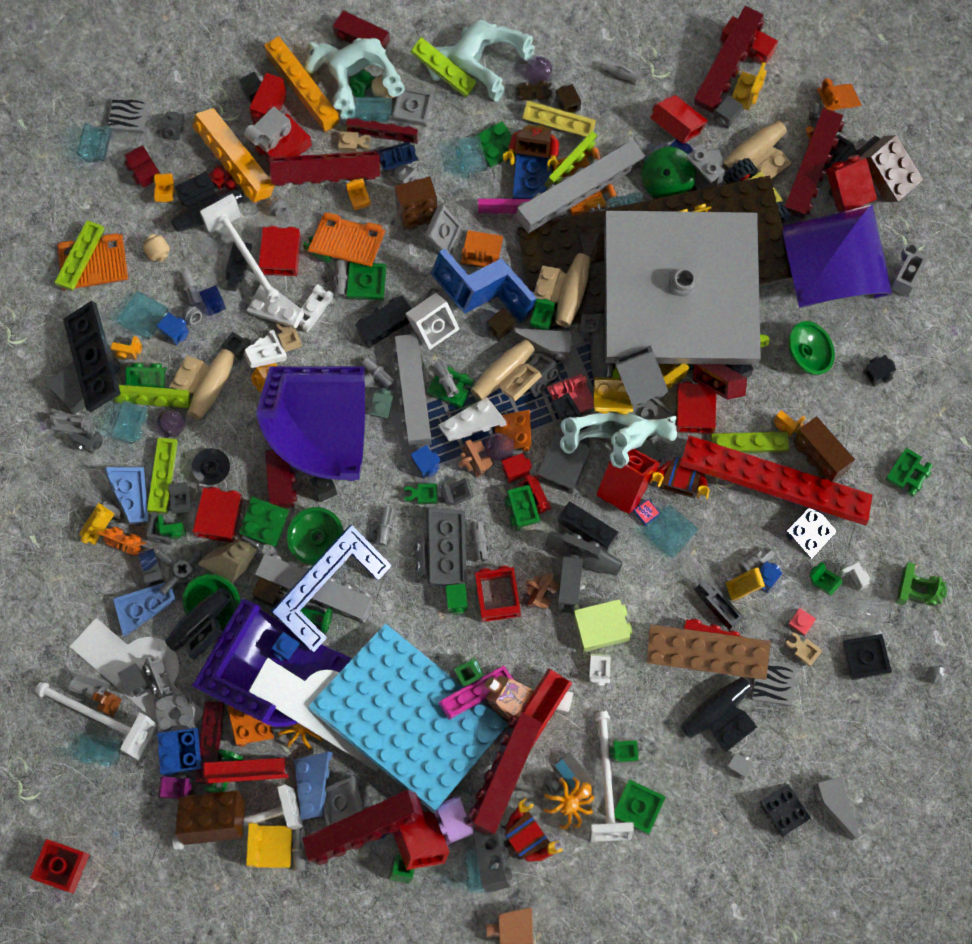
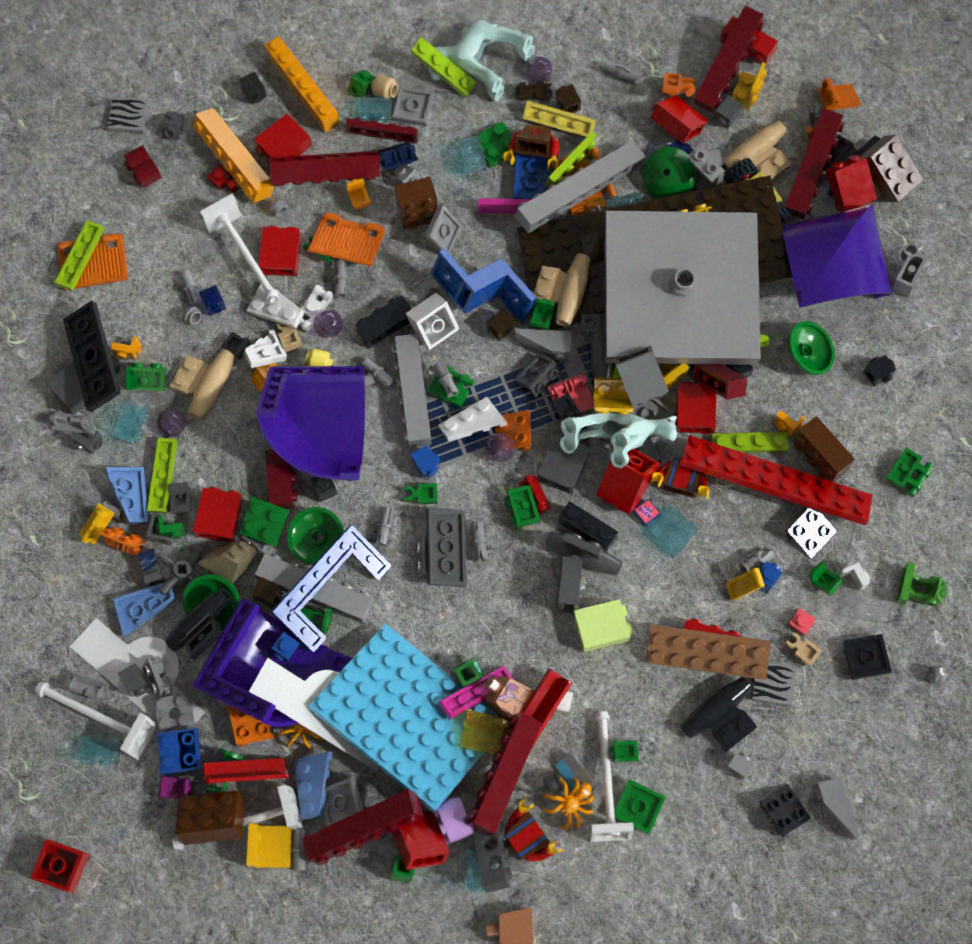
clear light blue bracket [77,123,112,163] -> none
dark orange plate [91,691,122,717] -> none
lime plate [114,385,191,408] -> none
clear light blue plate [117,291,169,340] -> none
tan head [143,234,170,262] -> none
light orange bracket [154,173,175,202] -> none
blue brick [157,312,189,346] -> none
black plate [171,172,243,232] -> none
black dish [192,448,230,485] -> none
dark red tile [195,701,225,783] -> none
black hinge [225,241,253,292] -> none
light grey hinge [244,107,291,152] -> none
red brick [249,73,287,125] -> none
light aqua animal [305,38,405,119] -> none
dark red brick [333,10,390,49] -> none
tan plate [338,132,371,152] -> none
green plate [347,262,387,301] -> none
sand green bracket [370,388,395,418] -> none
dark grey bracket [441,478,474,505] -> none
green brick [446,584,468,615] -> none
nougat hips [458,440,493,478] -> none
orange hinge [461,230,504,267] -> none
tan plate [471,339,542,401] -> none
red window [475,565,521,623] -> none
red brick [502,453,532,483] -> none
nougat hips [525,573,560,610] -> none
white bracket [589,654,611,686] -> none
black hinge [694,580,744,630] -> none
none -> light yellow head [304,348,333,366]
none -> clear purple hair [313,309,343,338]
none -> clear yellow hinge [459,709,507,755]
none -> orange plate [662,73,696,97]

